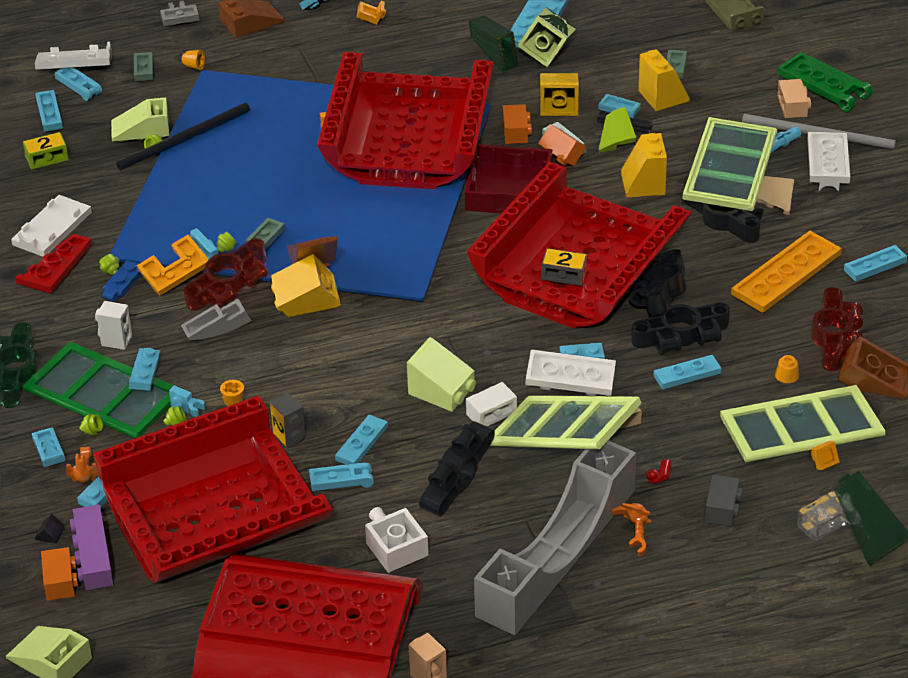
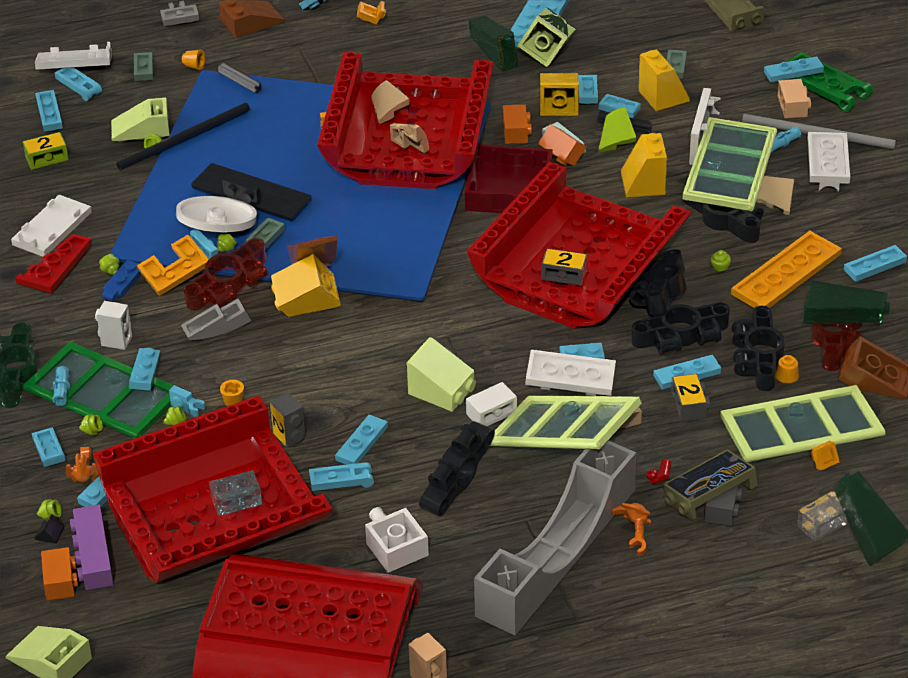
none -> lime plate [37,499,62,520]
none -> medium azure pin [52,366,70,406]
none -> white dish [176,196,257,232]
none -> black bracket [191,163,311,220]
none -> clear light blue brick [209,470,262,516]
none -> axle [218,63,262,93]
none -> tan slope [371,80,409,124]
none -> tan slope [390,123,429,153]
none -> medium azure plate [578,75,598,104]
none -> panel [663,449,758,520]
none -> brick [671,373,710,422]
none -> white piece [689,88,720,165]
none -> lime plate [710,250,731,271]
none -> black piece [732,305,785,391]
none -> medium azure plate [764,57,824,82]
none -> clear green slope [803,280,891,324]

